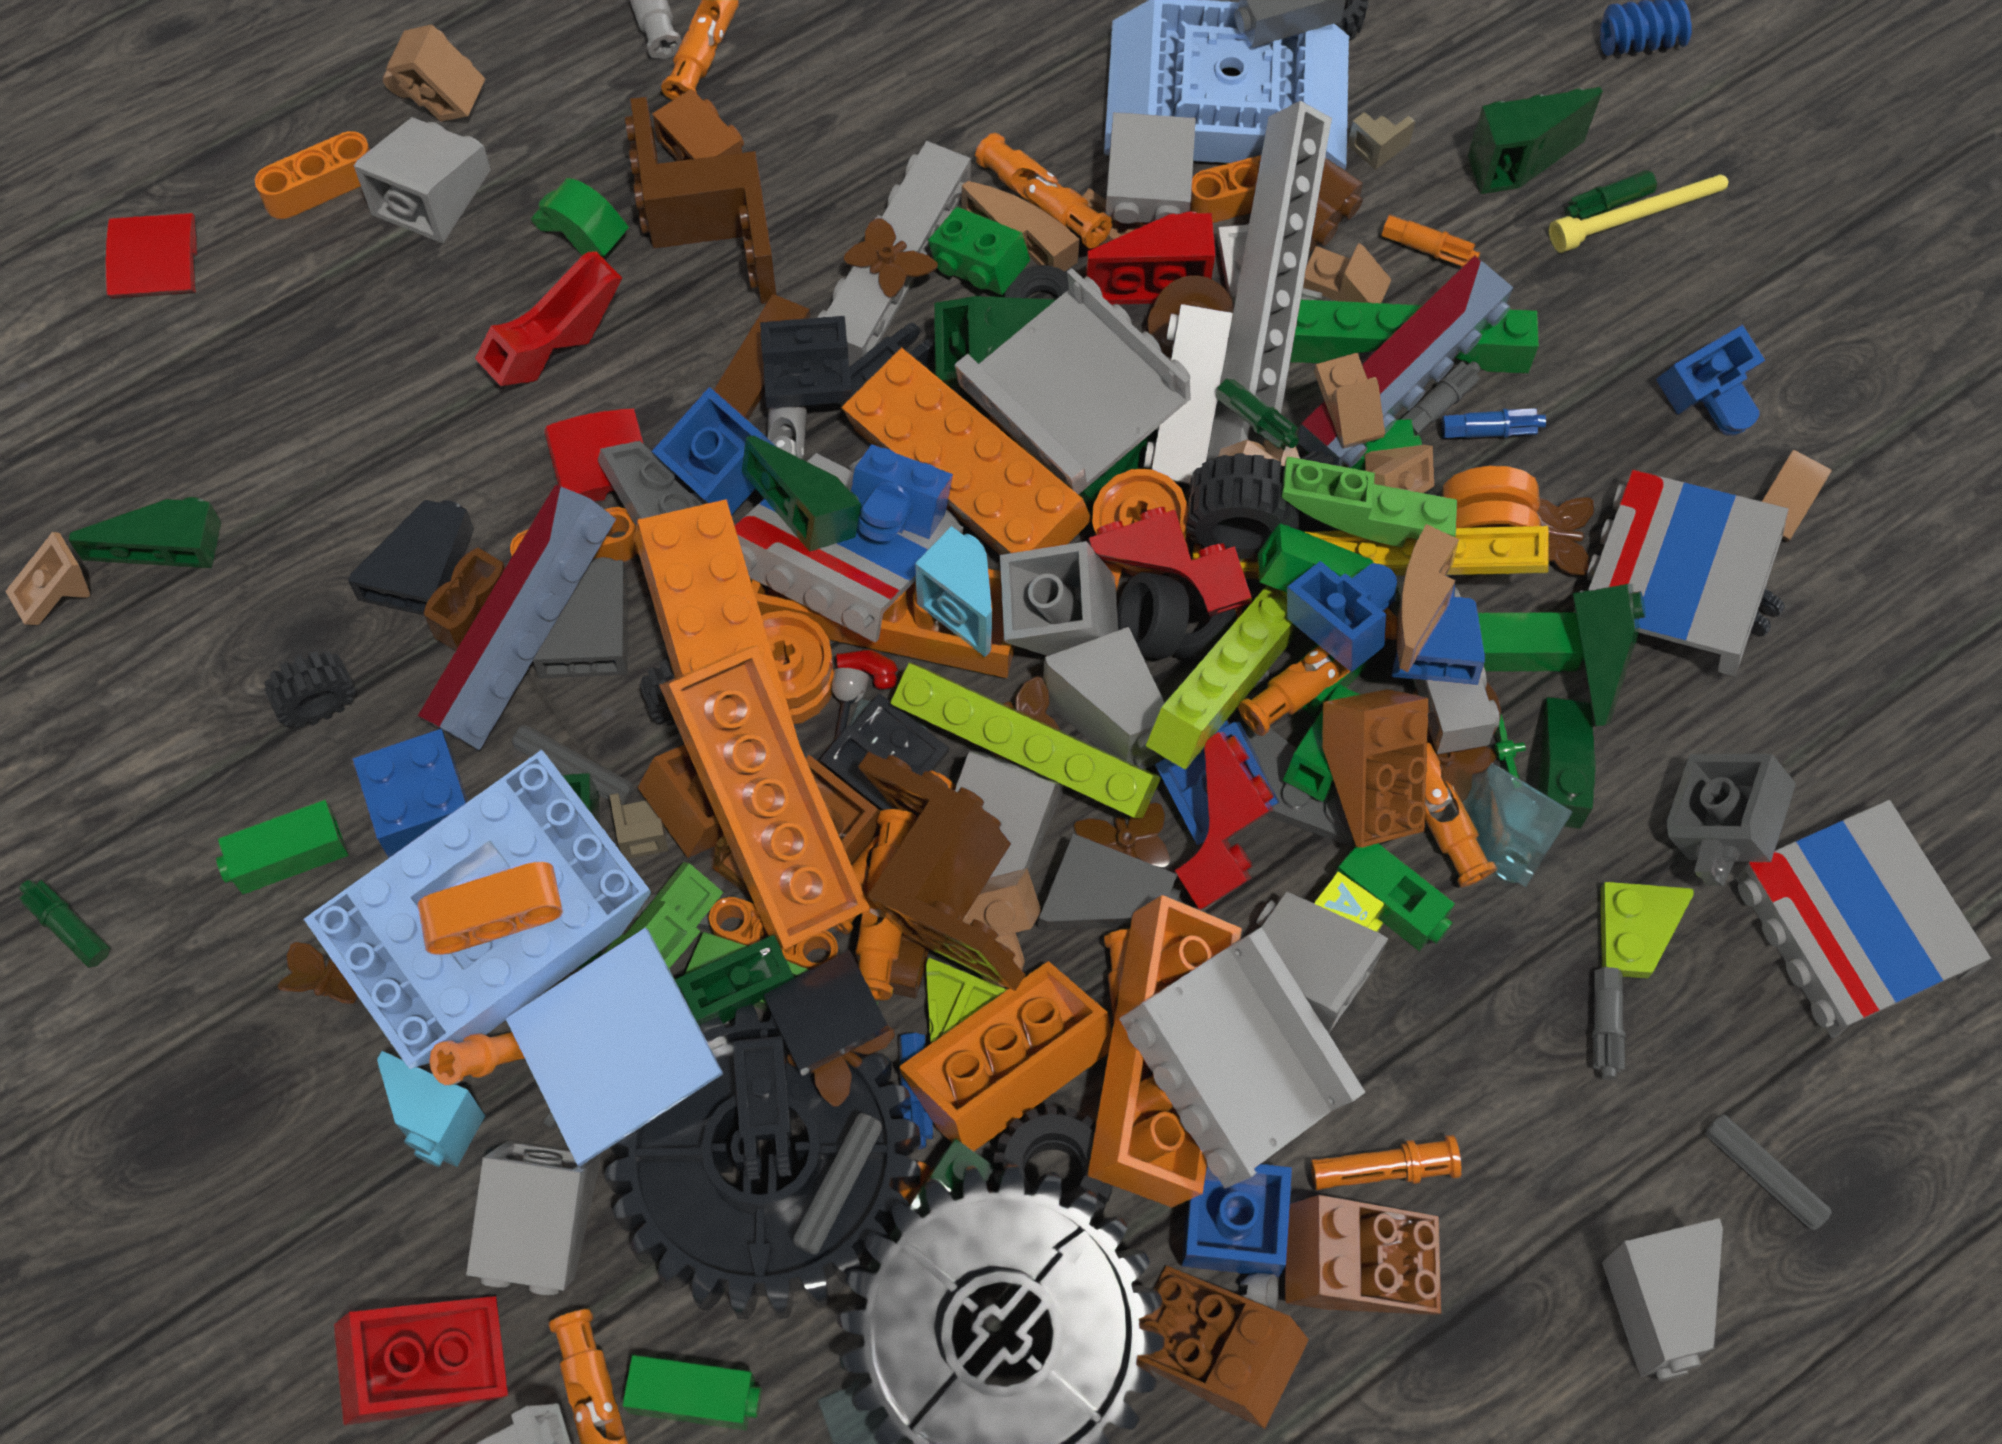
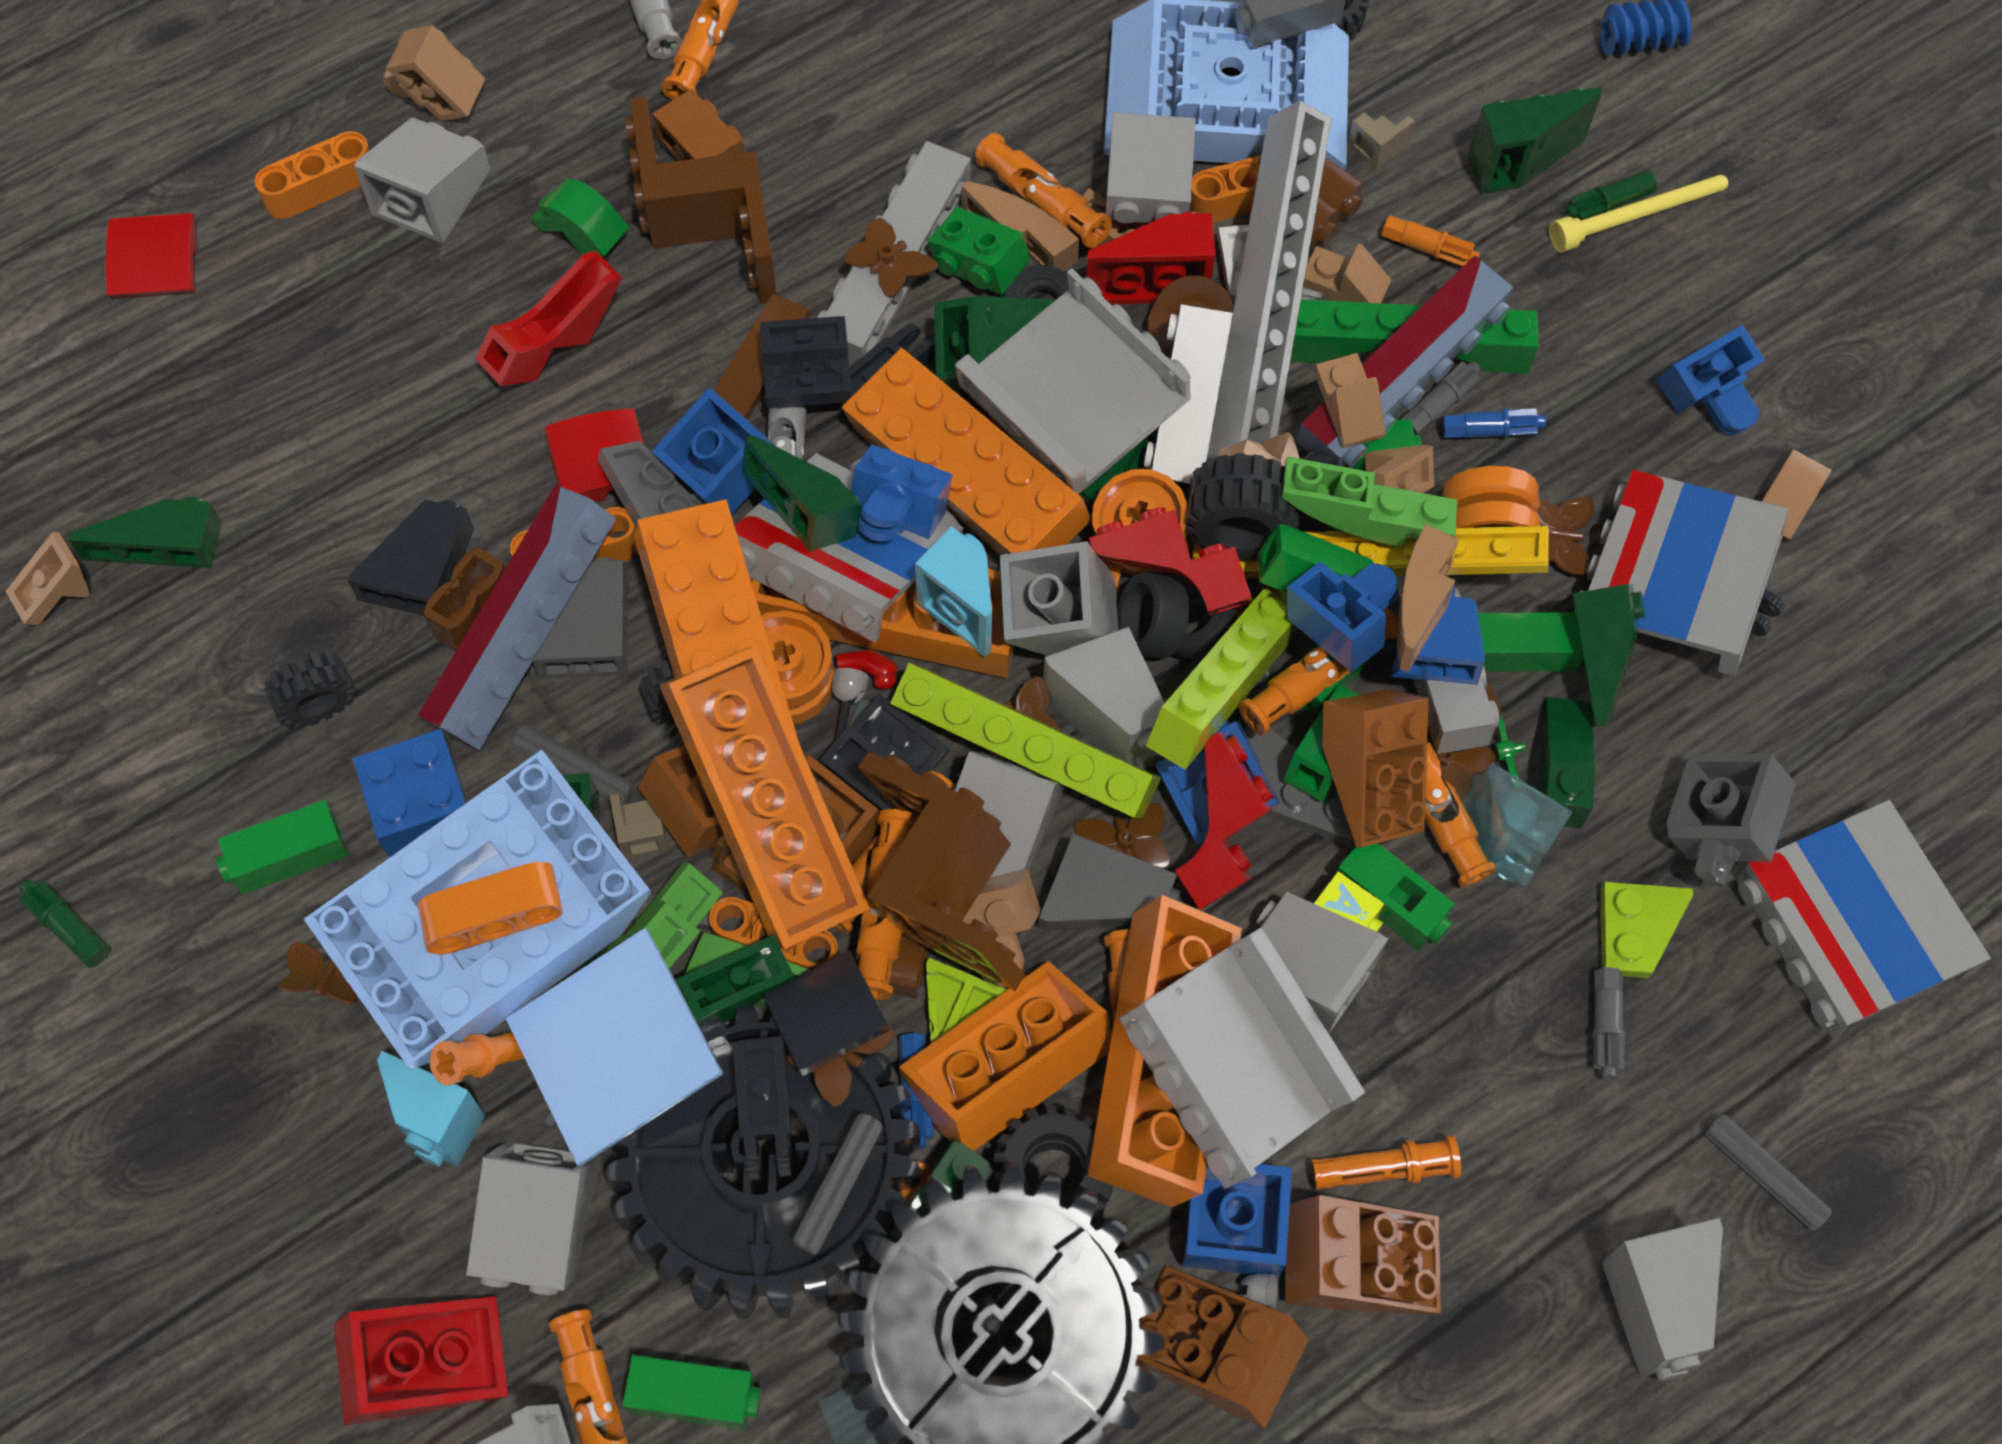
dark green piece [1216,378,1299,450] -> none

